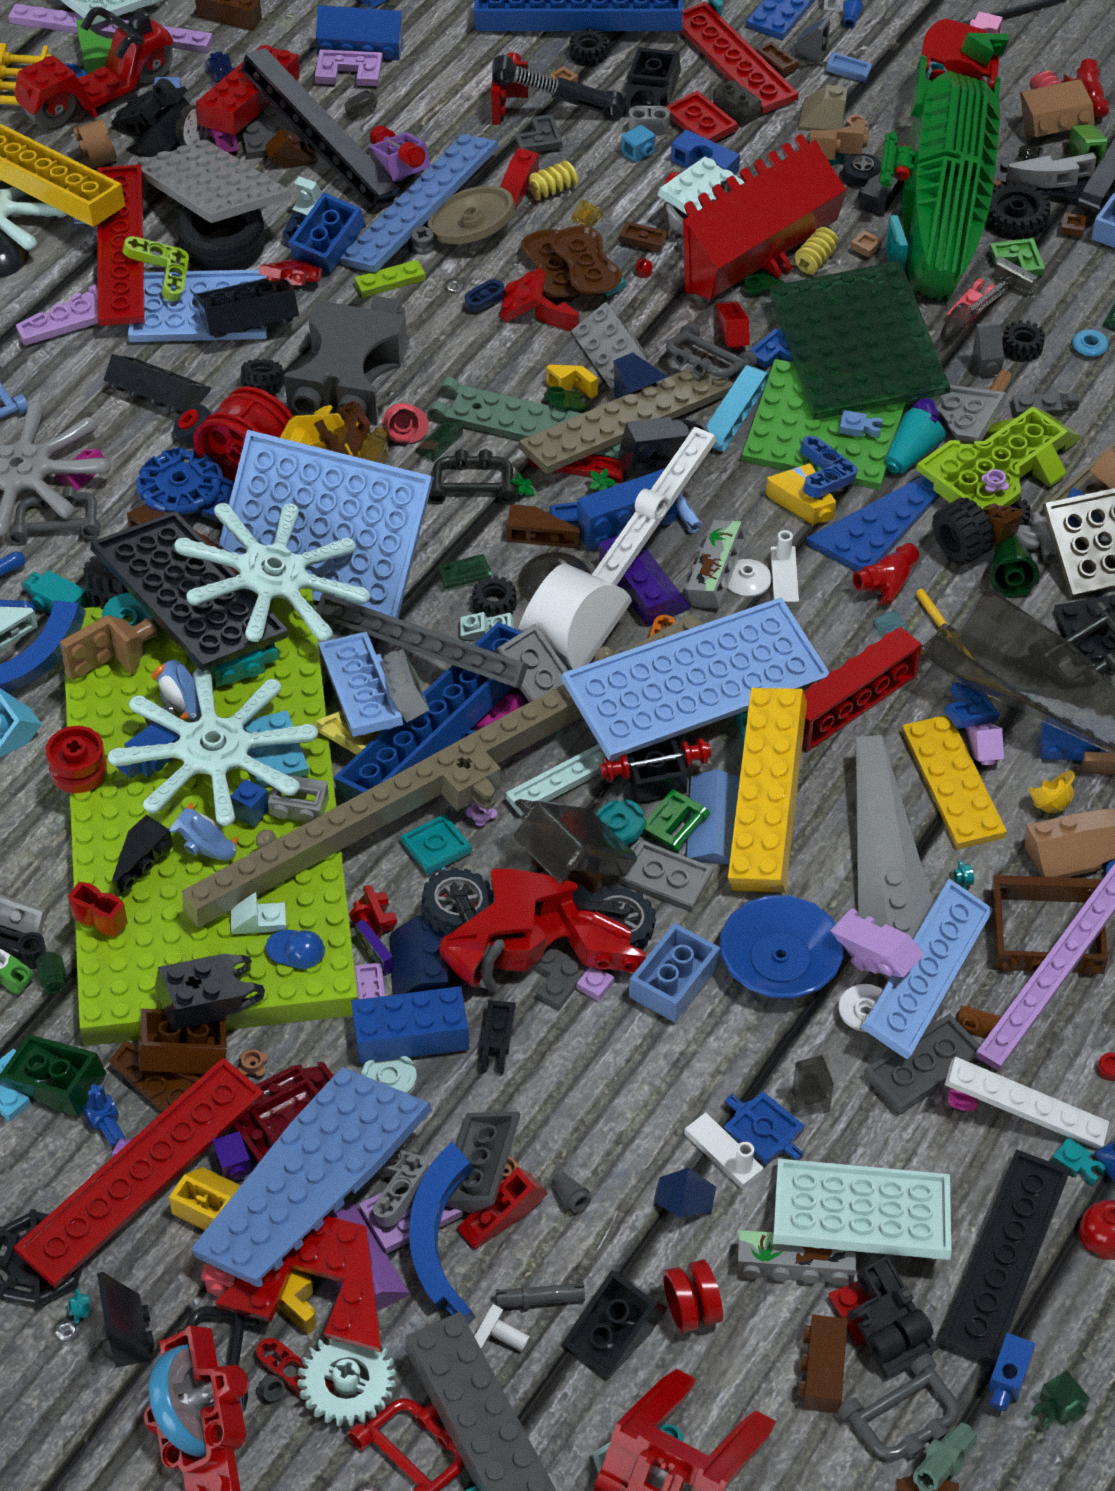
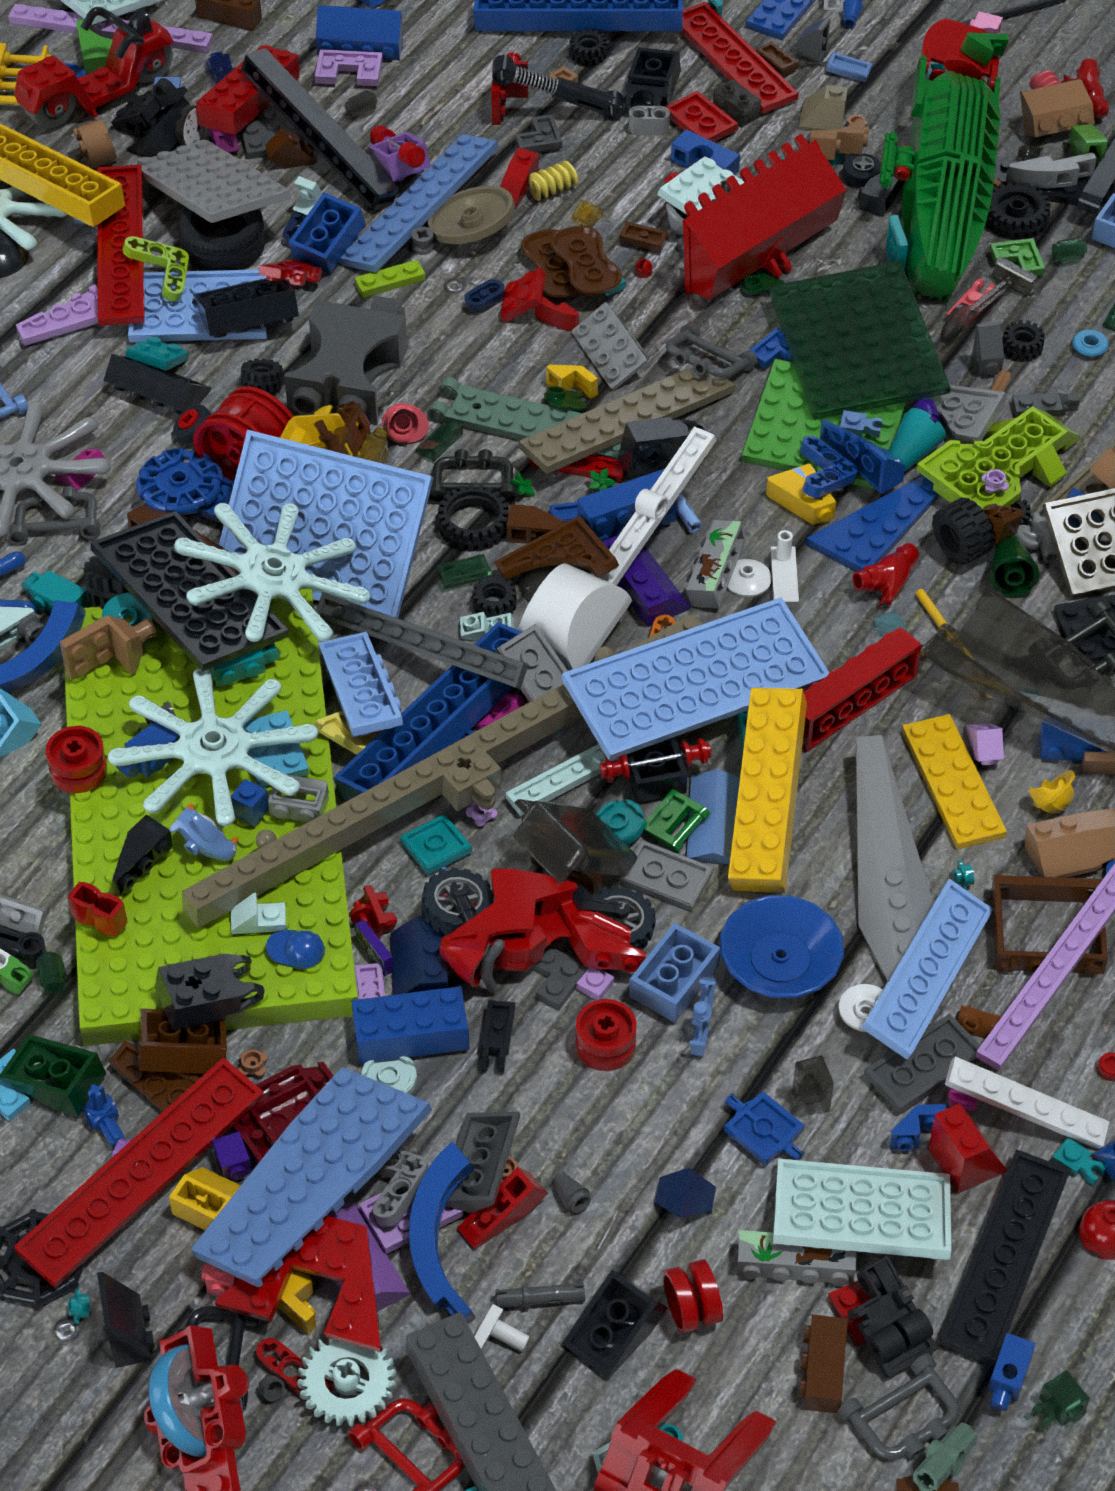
animal [151,660,202,722] -> none
light grey brick [381,649,429,723] -> none
dark blue slope [613,352,668,399] -> none
dark azure brick [621,124,656,163] -> none
white piece [684,1112,764,1190] -> none
medium azure beam [706,365,769,452] -> none
red slope [715,301,750,350] -> none
light yellow piece [795,227,838,275] -> none
lavender wedge [830,908,924,978] -> none
medium nougat plate [851,230,882,258] -> none
blue plate [944,680,1000,729] -> none
reddish brown plate [1061,213,1086,237] -> none
none -> dark grey wheel [17,615,45,645]
none -> teal plate [125,337,189,371]
none -> black tyre [438,485,509,552]
none -> reddish brown plate [494,516,619,580]
none -> red wheel [576,999,637,1071]
none -> medium blue piece [689,977,717,1056]
none -> blue wedge [820,420,905,494]
none -> blue slope [889,1104,946,1151]
none -> red slope [928,1103,1007,1194]
none -> clear green brick [1052,237,1087,263]

